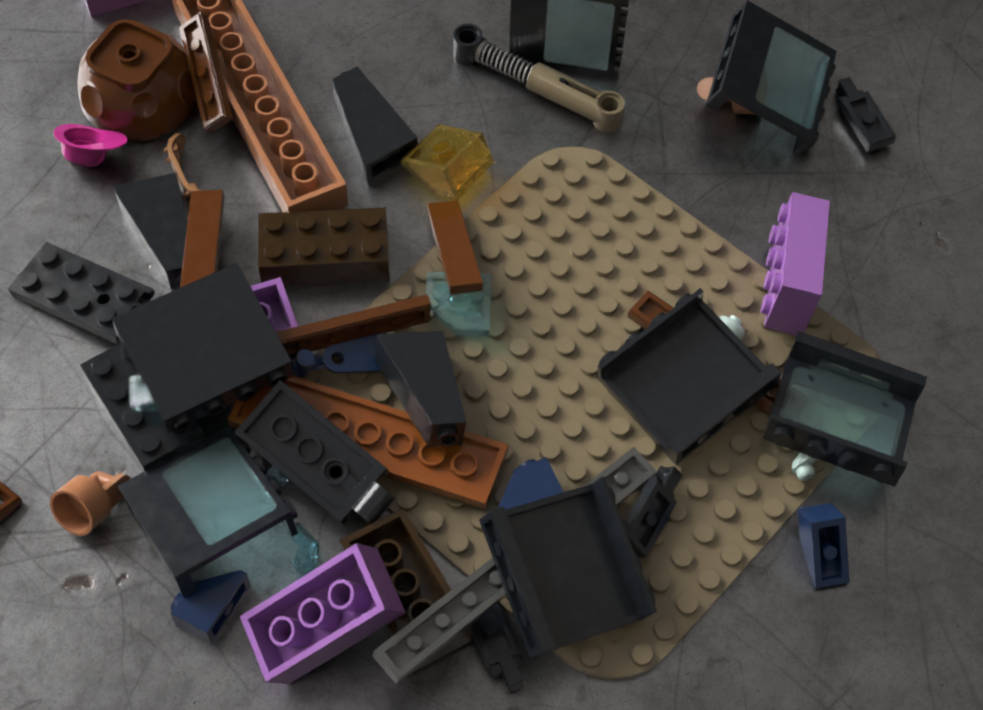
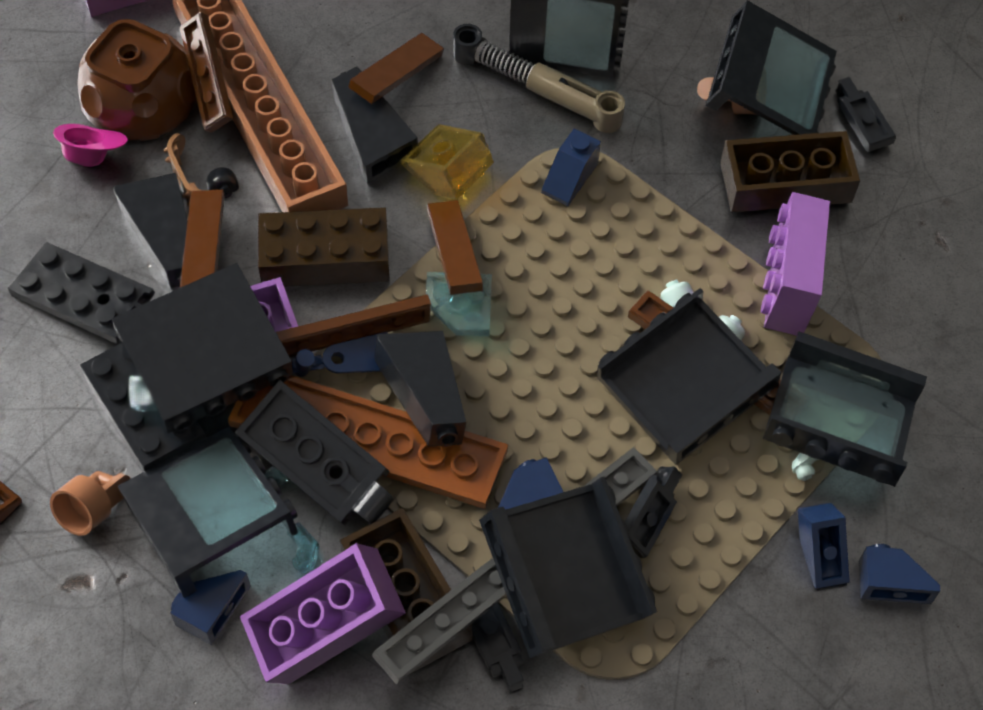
none -> black piece [206,167,239,198]
none -> reddish brown tile [348,32,444,104]
none -> dark blue slope [541,128,601,206]
none -> light aqua piece [661,279,694,307]
none -> dark brown brick [720,131,860,213]
none -> dark blue slope [859,544,940,604]

